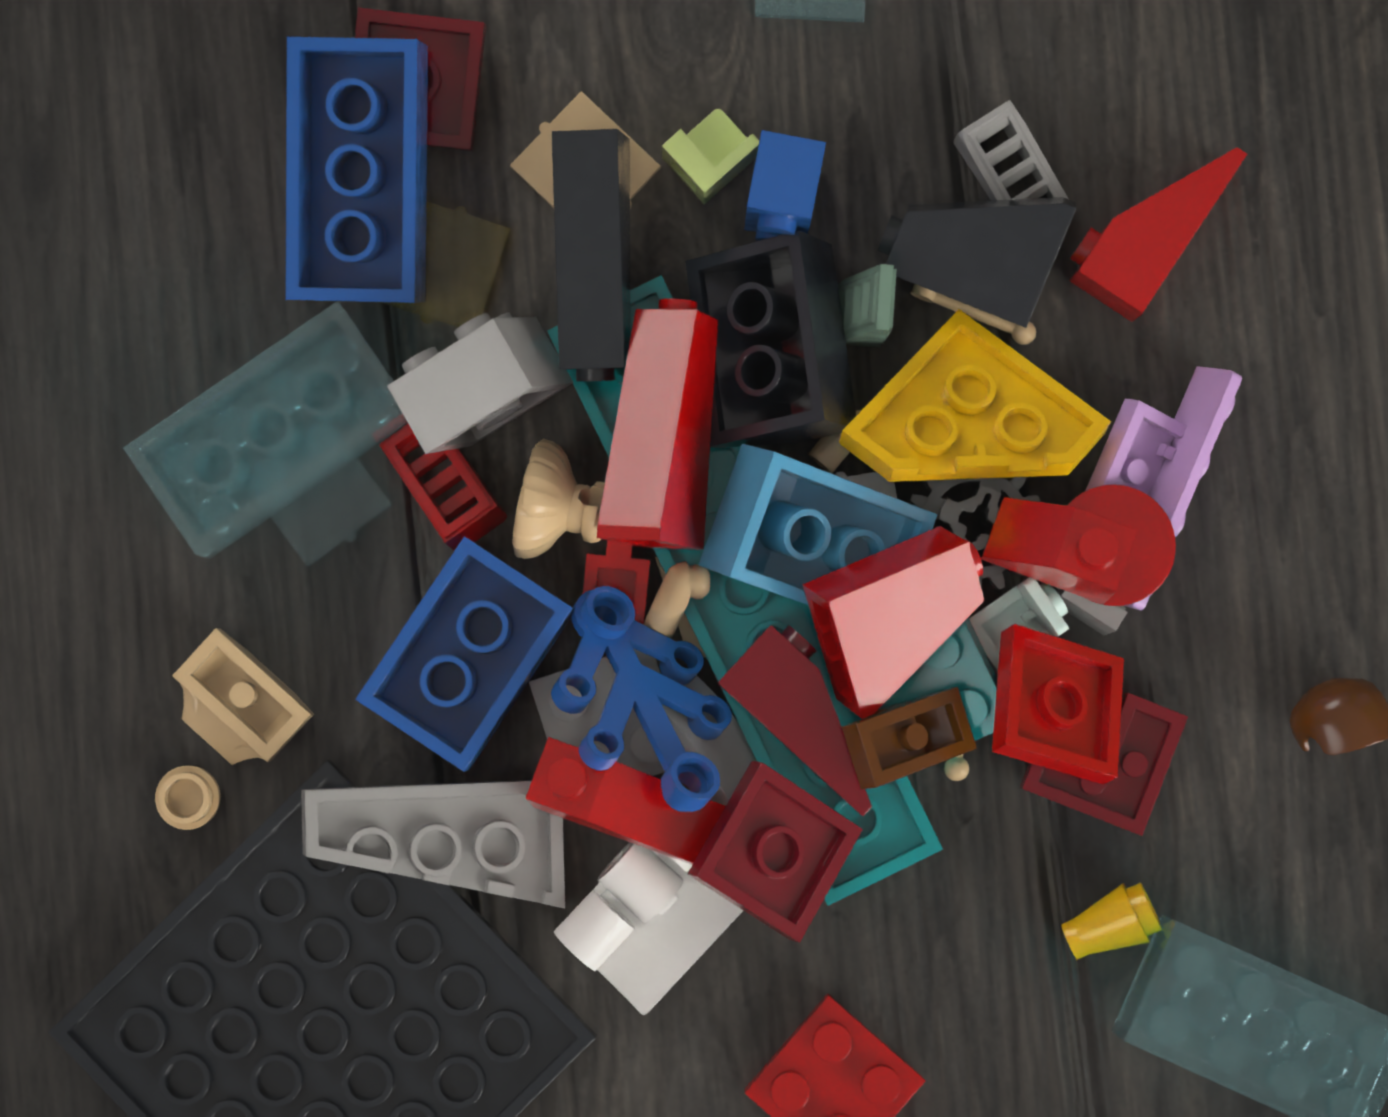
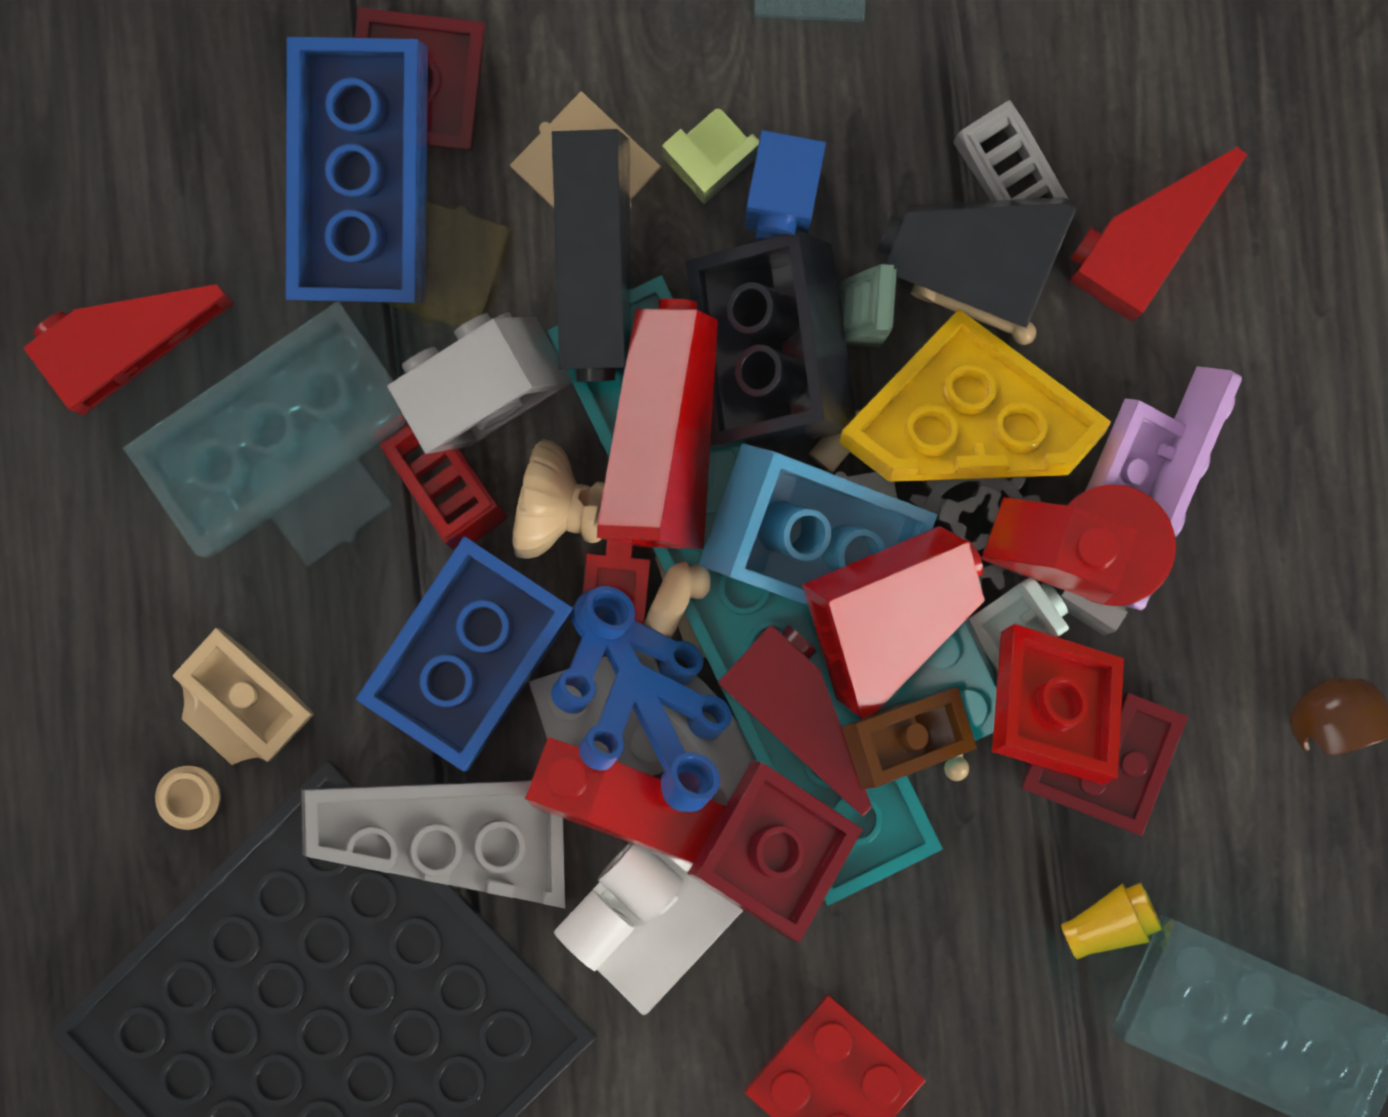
none -> red slope [23,284,235,416]

